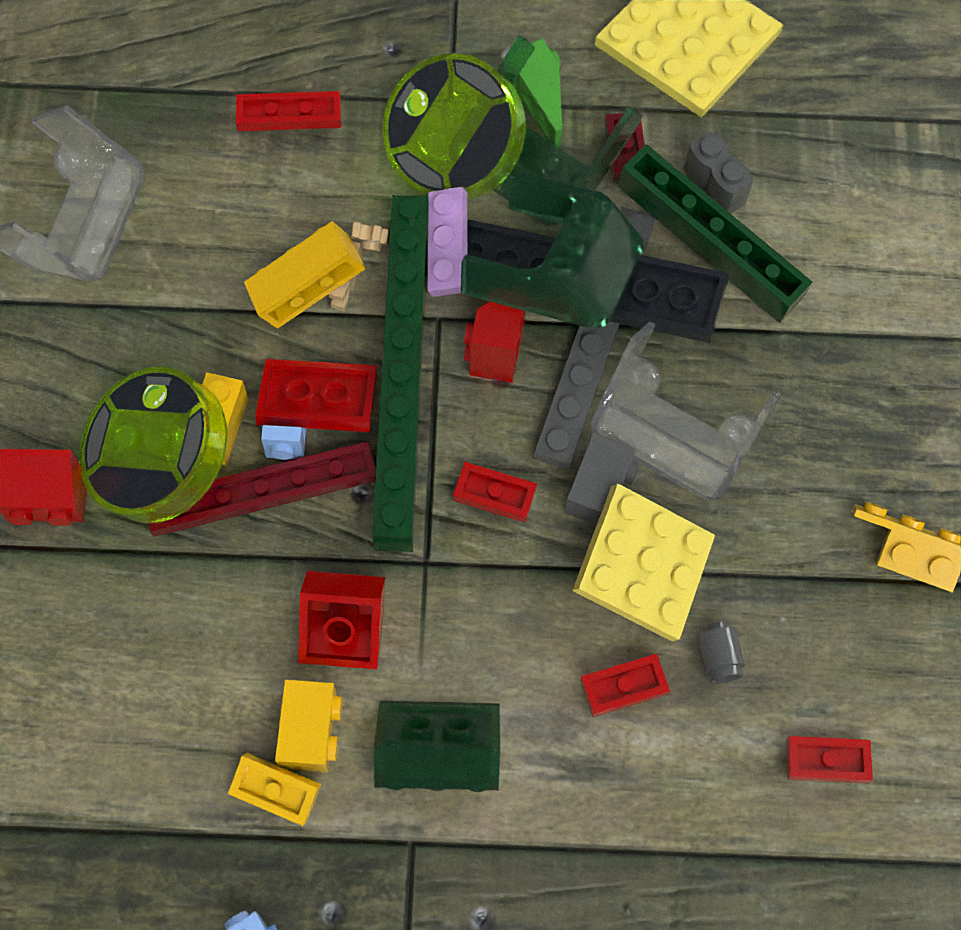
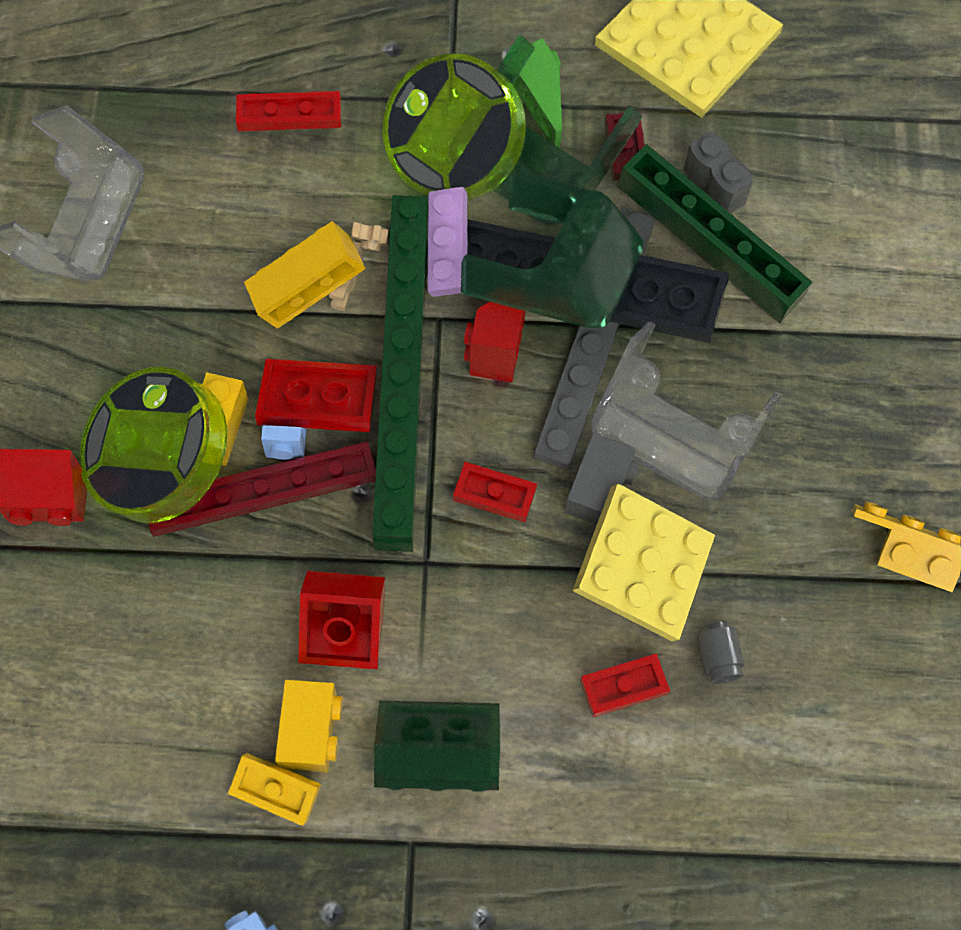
red plate [786,736,873,784] -> none

